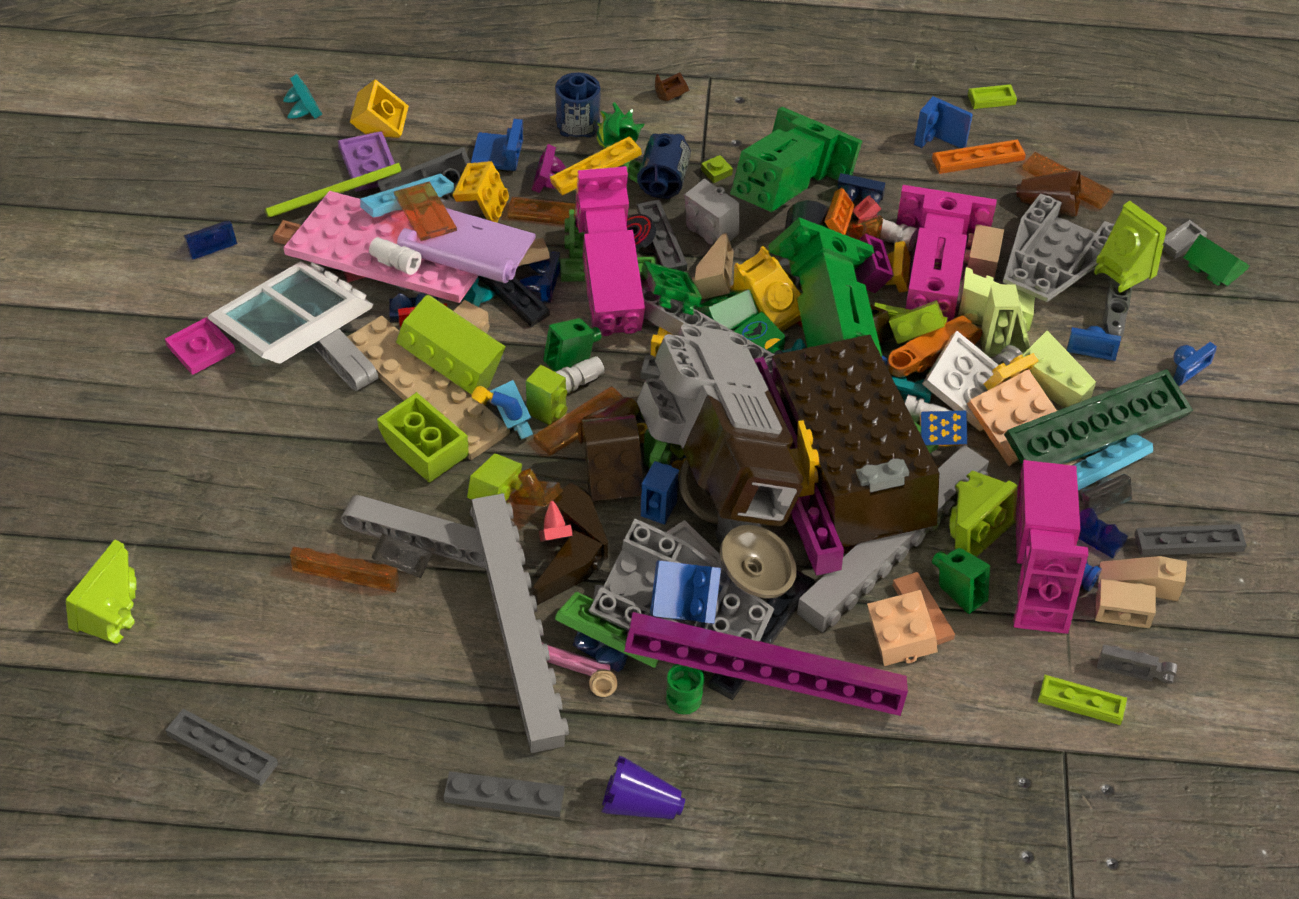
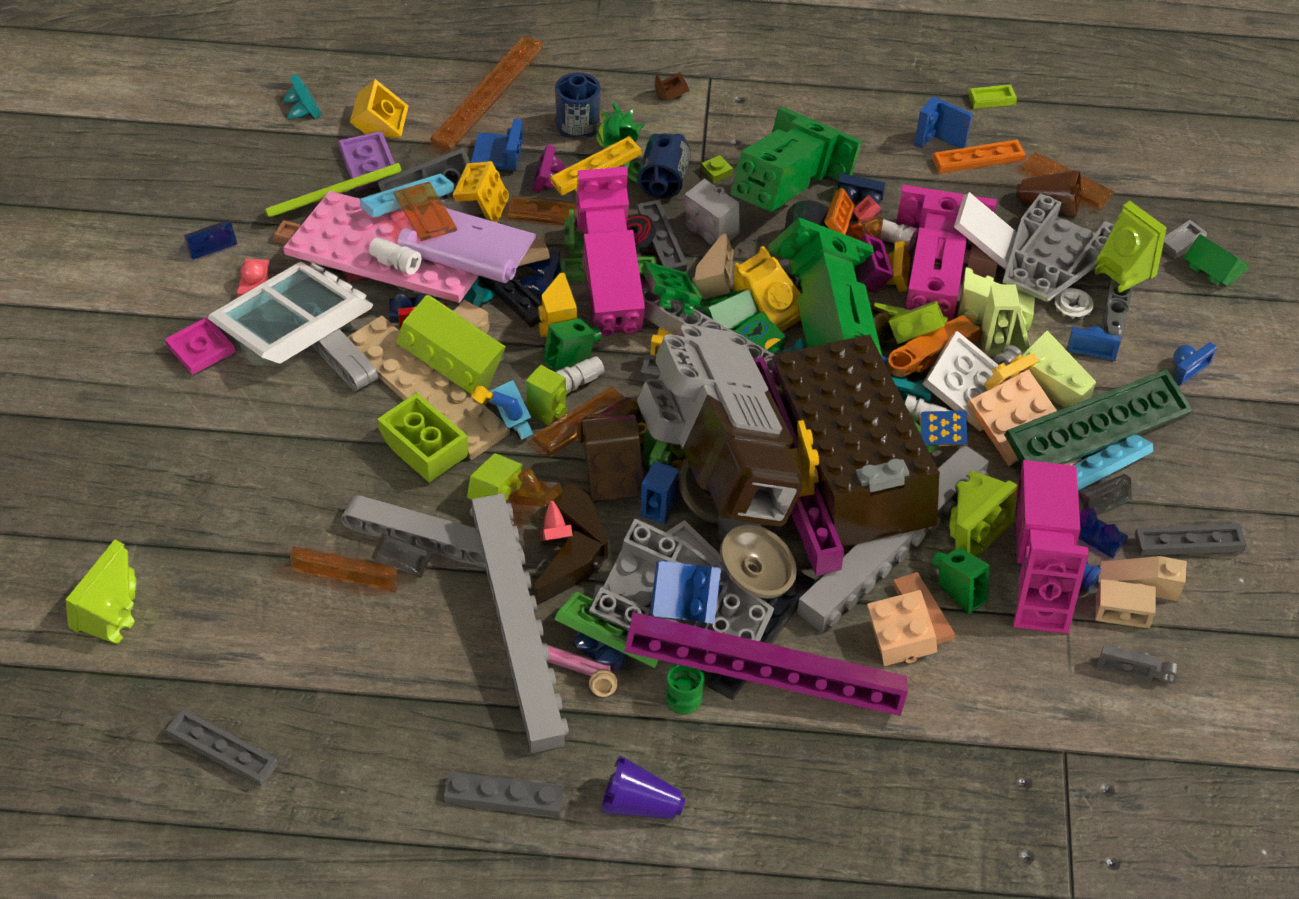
lime tile [1038,675,1127,726] -> none
none -> coral tile [237,259,270,297]
none -> clear orange plate [431,35,543,152]
none -> yellow slope [538,273,577,340]
none -> white tile [954,192,1017,270]
none -> white gear [1054,288,1093,320]

